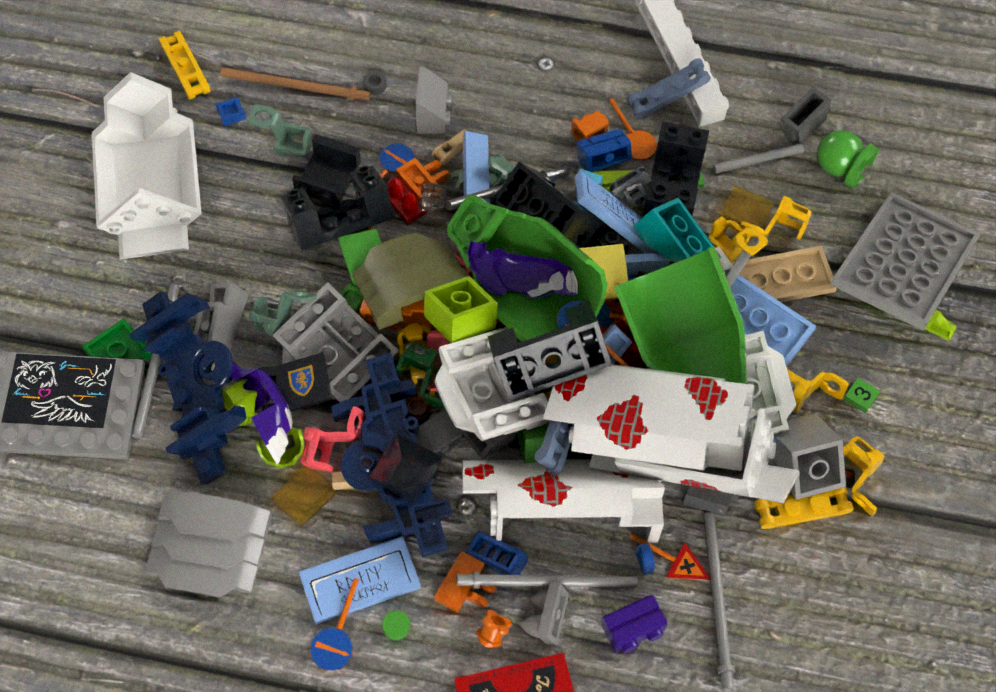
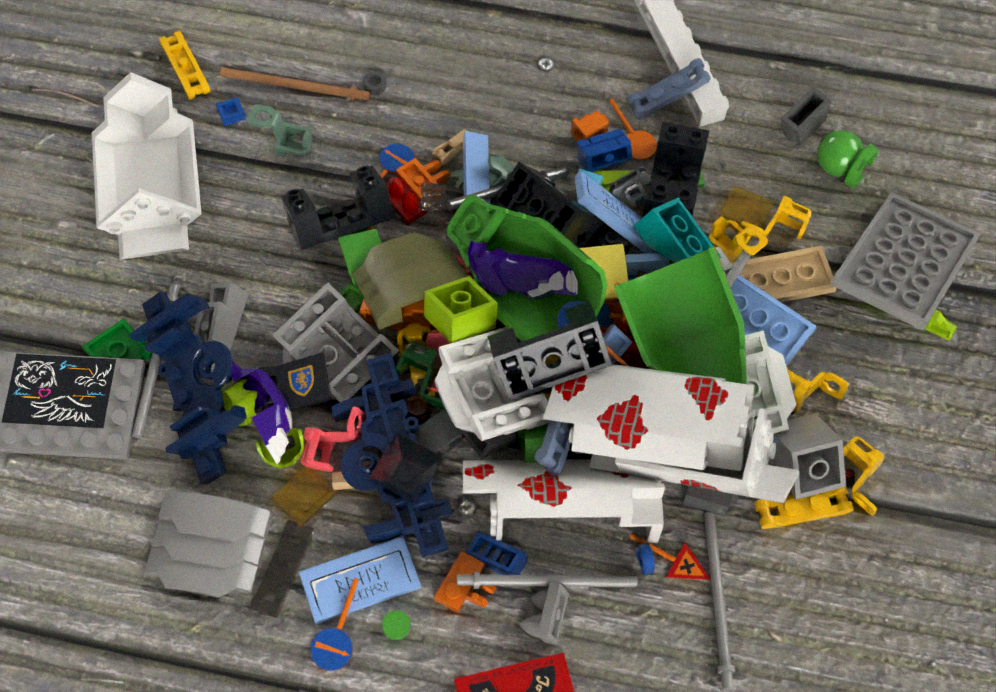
sand green piece [250,290,317,337] -> none
black panel [292,134,361,205] -> none
light grey slope [416,67,452,134] -> none
orange brick [476,610,512,648] -> none
dark purple brick [601,594,668,653] -> none
light grey bar [712,144,804,174] -> none
bright green tile [843,378,880,413] -> none
none -> clear smoke plate [250,520,314,618]

